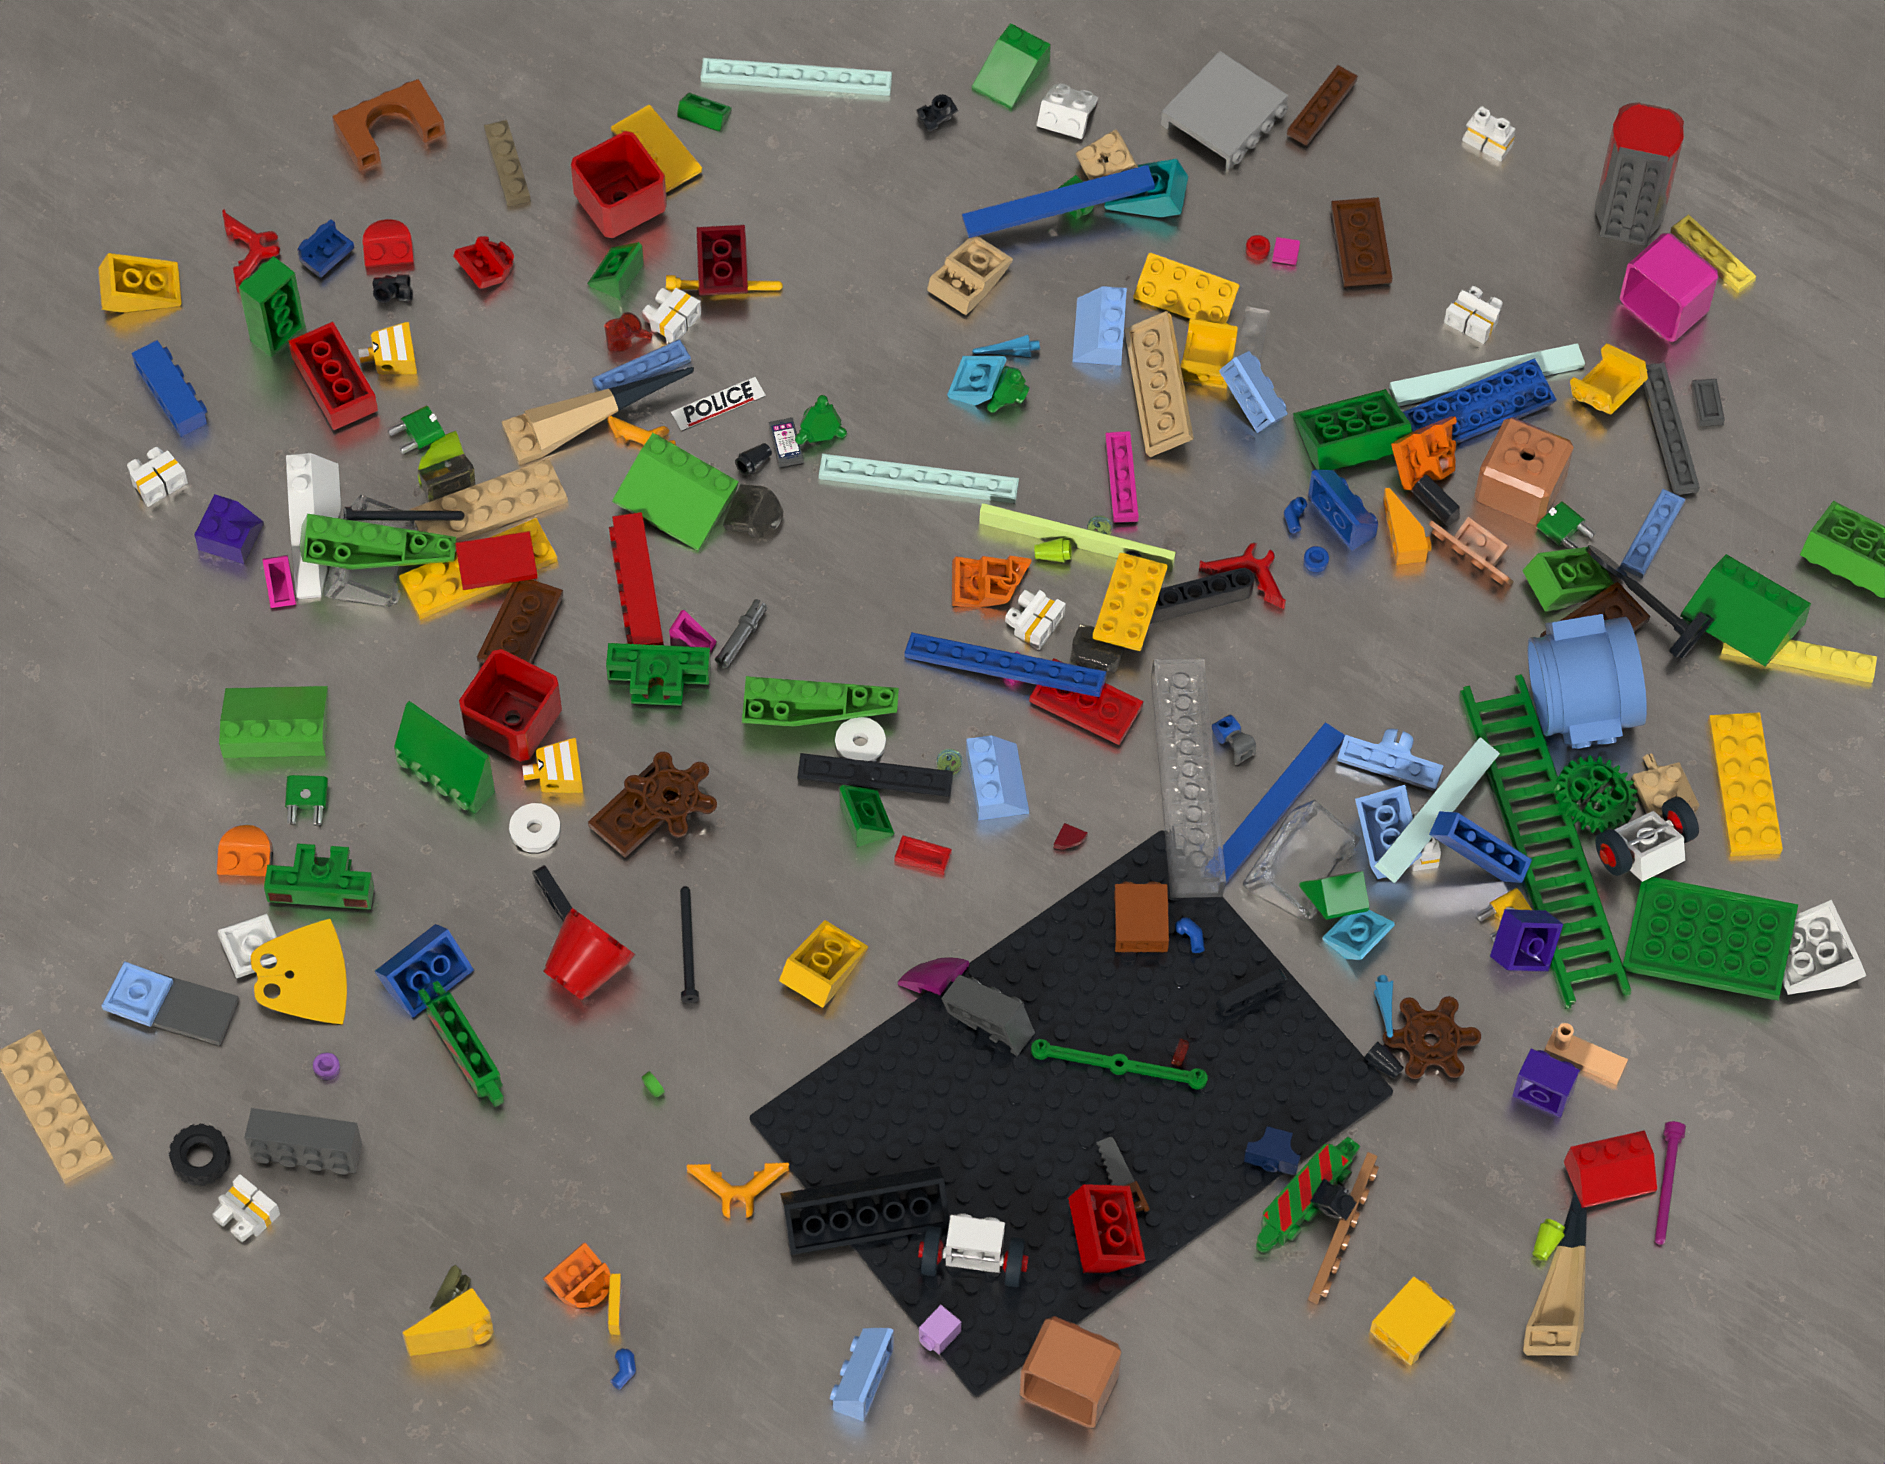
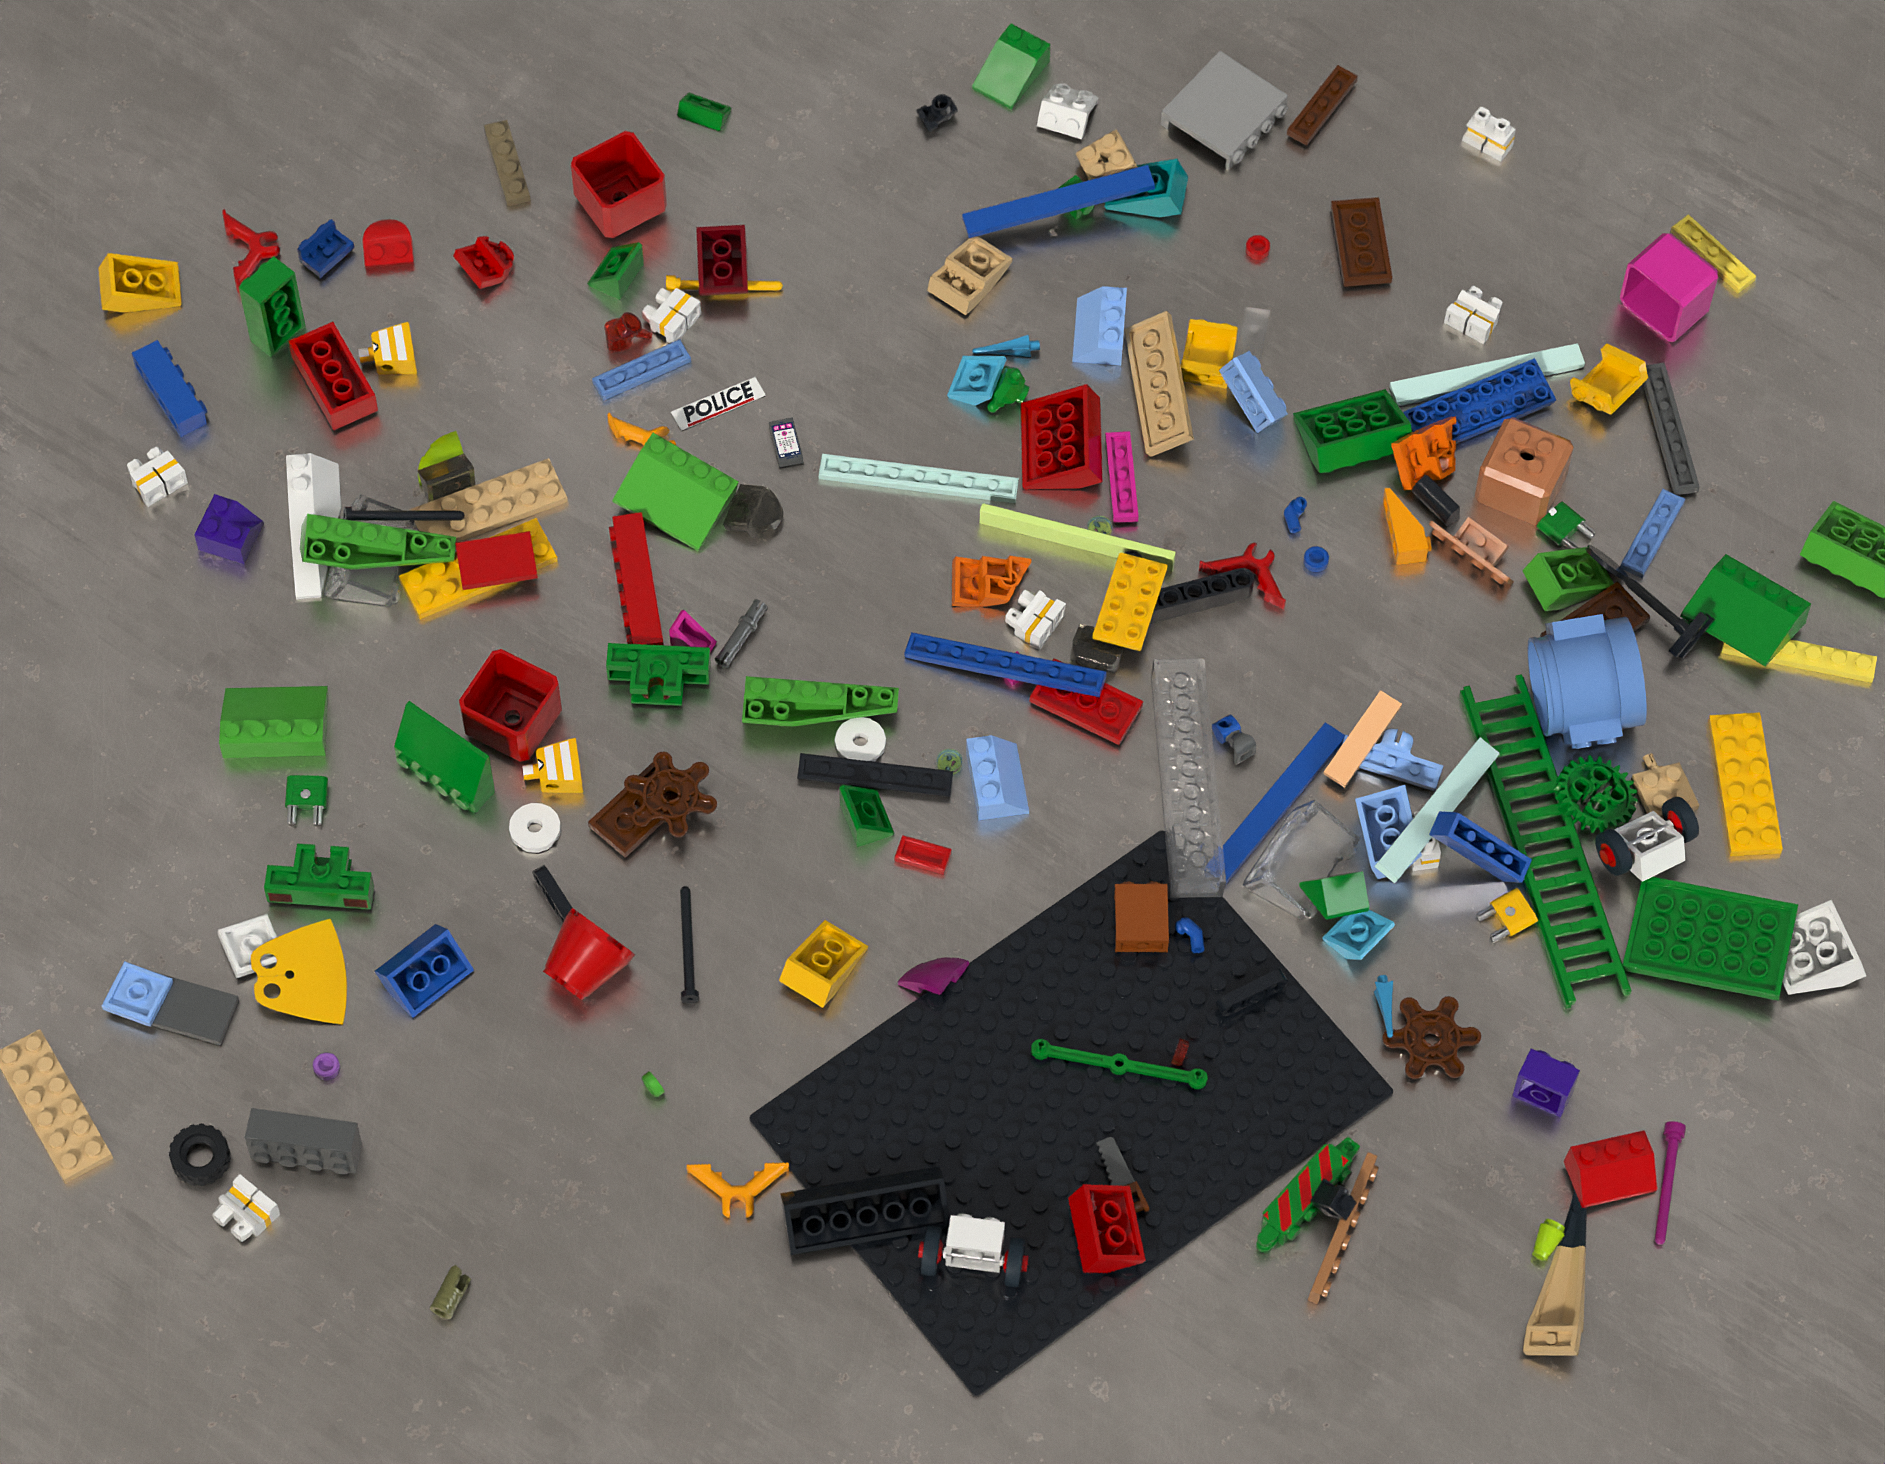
orange slope [217,825,273,877] -> none
dark pink slope [263,555,296,608] -> none
dark orange arch [332,79,446,171] -> none
black plate [372,274,413,303] -> none
green piece [387,405,445,454] -> none
yellow slope [402,1288,494,1356] -> none
green hinge [418,980,504,1107] -> none
reddish brown plate [477,579,564,664] -> none
tan plate [501,367,694,466] -> none
orange slope [543,1242,610,1308] -> none
yellow tile [608,1274,622,1335] -> none
blue arm [610,1348,636,1390] -> none
yellow bracket [611,105,702,193] -> none
light aqua tile [701,58,892,96] -> none
black cone [735,443,772,475] -> none
green rock [795,395,847,445] -> none
light blue slope [830,1328,894,1422] -> none
lavender brick [919,1305,961,1355] -> none
dark grey wedge [942,975,1035,1056] -> none
nougat plate [1020,1316,1121,1427] -> none
lime cone [1034,538,1072,563] -> none
dark red tile [1053,823,1088,850] -> none
yellow bracket [1133,253,1240,324] -> none
dark blue brick [1244,1126,1300,1176] -> none
dark pink tile [1272,237,1300,265] -> none
blue slope [1308,469,1378,551] -> none
black cone [1364,1041,1404,1079] -> none
yellow panel [1370,1276,1456,1366] -> none
dark purple slope [1490,909,1563,971] -> none
light nougat piece [1544,1023,1628,1085] -> none
dark grey piece [1595,102,1684,246] -> none
dark grey tile [1691,378,1725,426] -> none
none -> red slope [1021,384,1103,489]
none -> light nougat tile [1324,690,1402,788]

